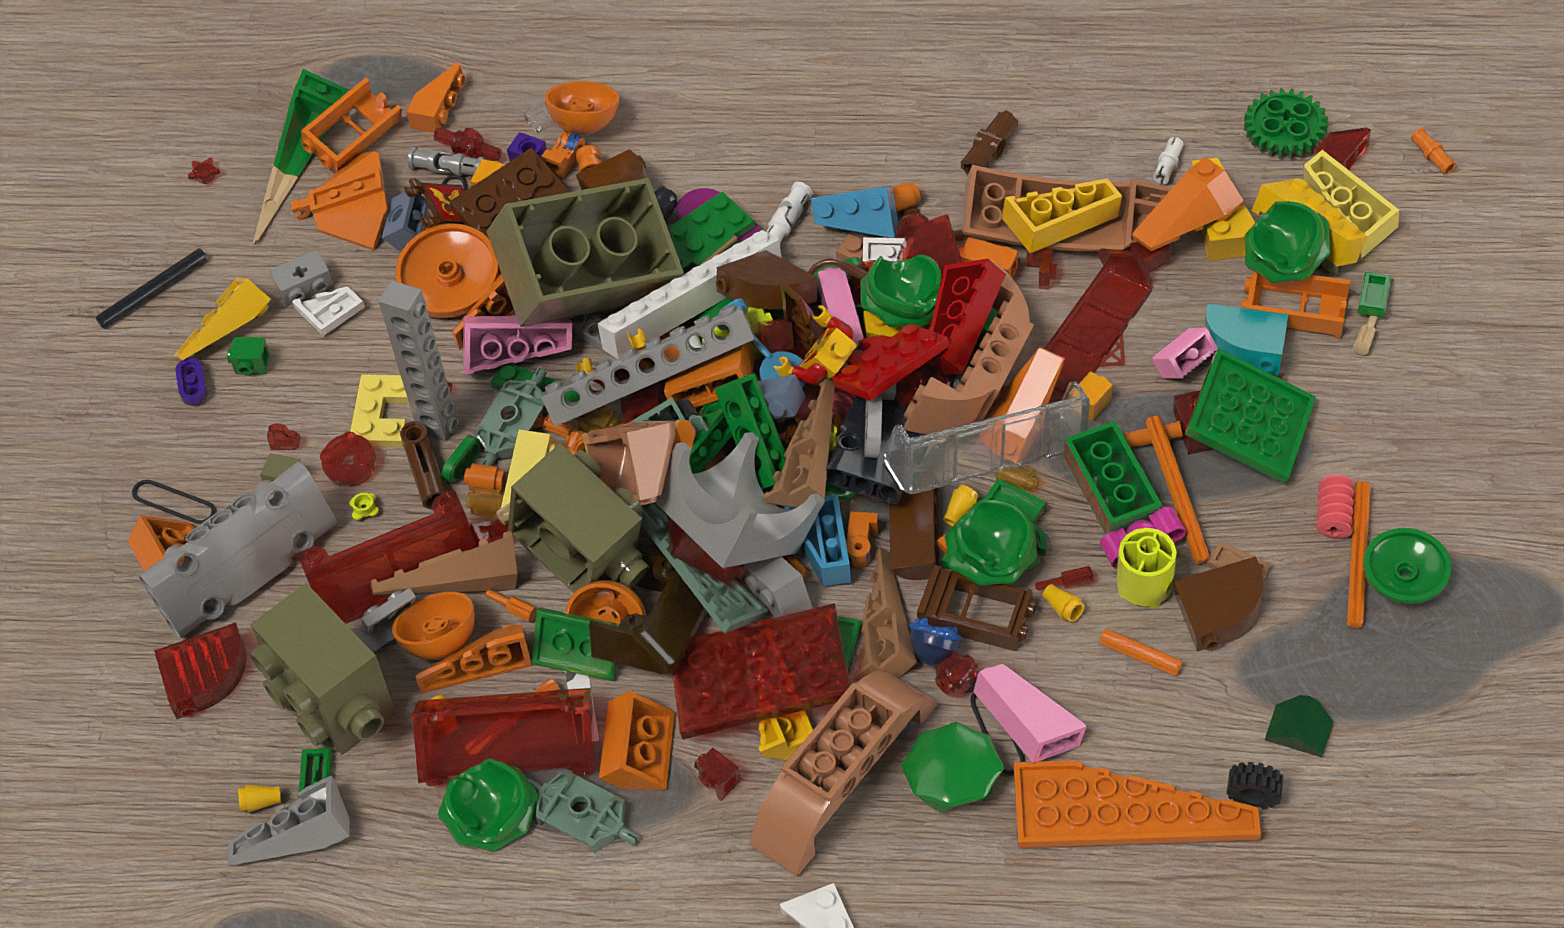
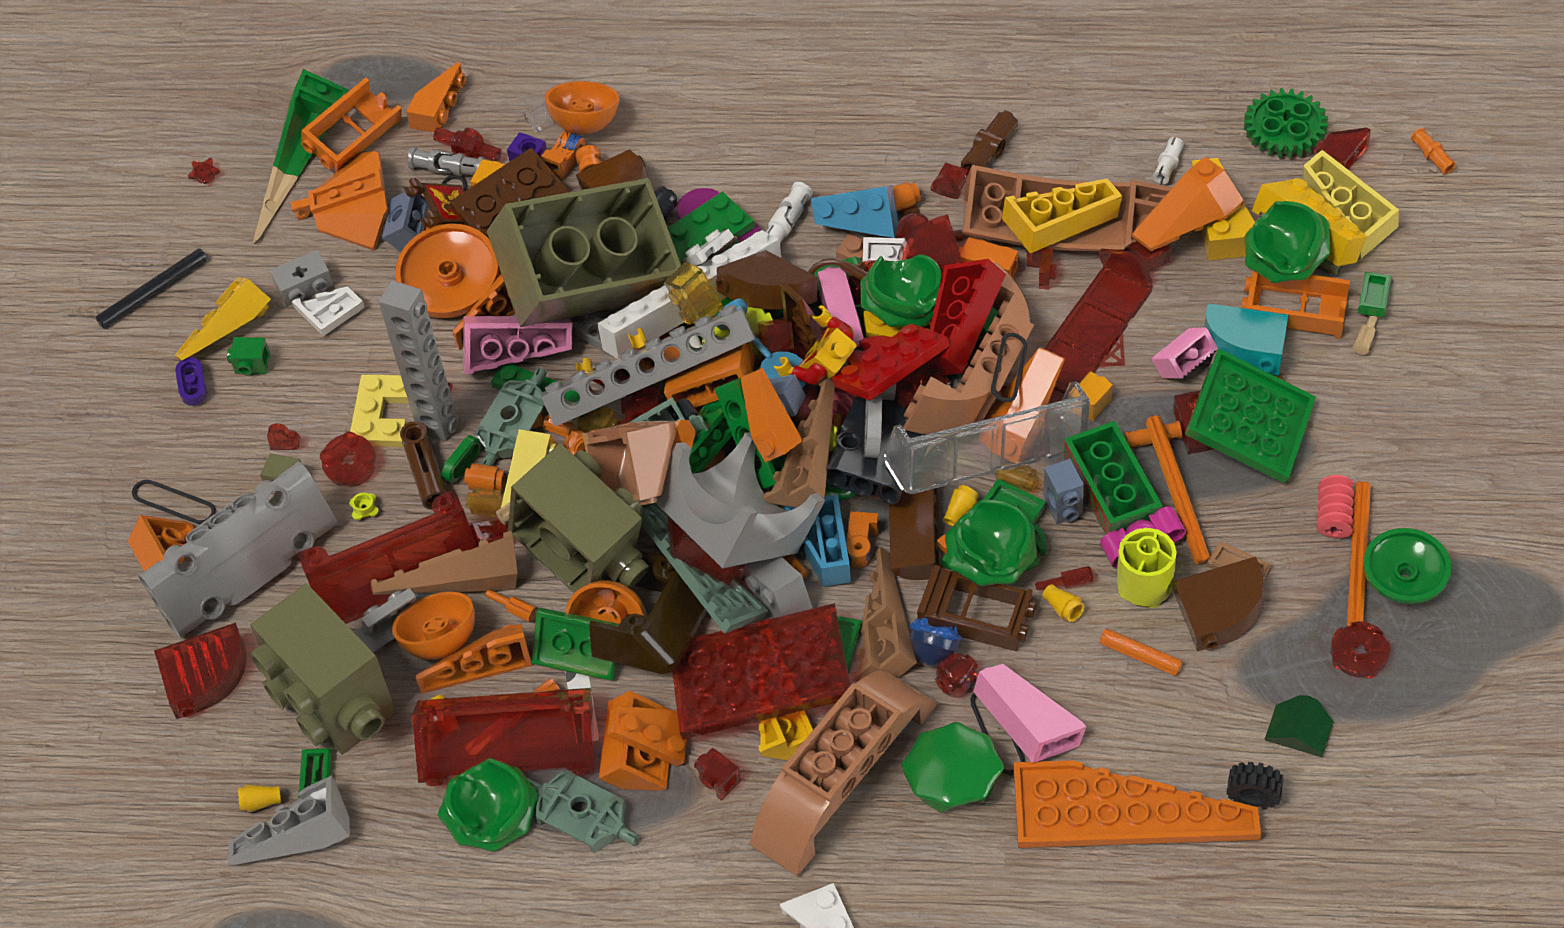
none -> orange wing [607,706,690,766]
none -> clear yellow brick [664,262,723,325]
none -> white wing [681,229,734,270]
none -> orange slope [741,367,803,462]
none -> clear red tile [930,162,969,199]
none -> black piece [991,333,1027,402]
none -> sand blue brick [1044,459,1084,524]
none -> clear red plate [1330,621,1390,679]

